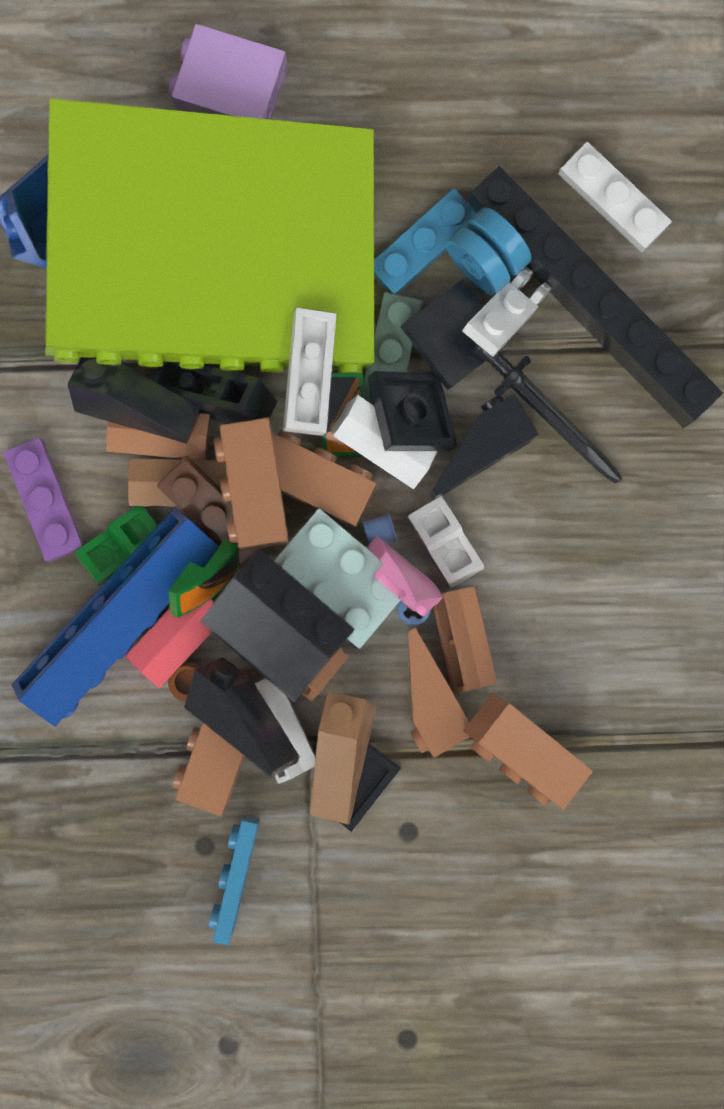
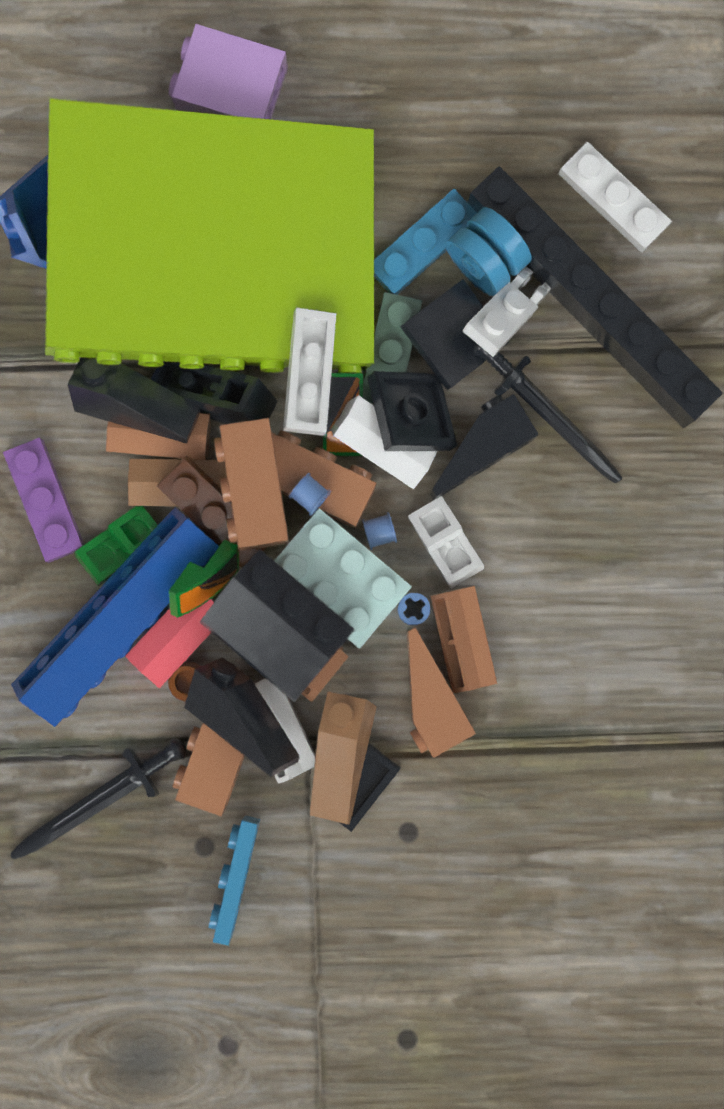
bright pink slope [367,536,442,617] -> none
nougat brick [463,692,593,810] -> none
none -> black sword [10,738,187,859]
none -> medium blue axle [289,473,331,516]

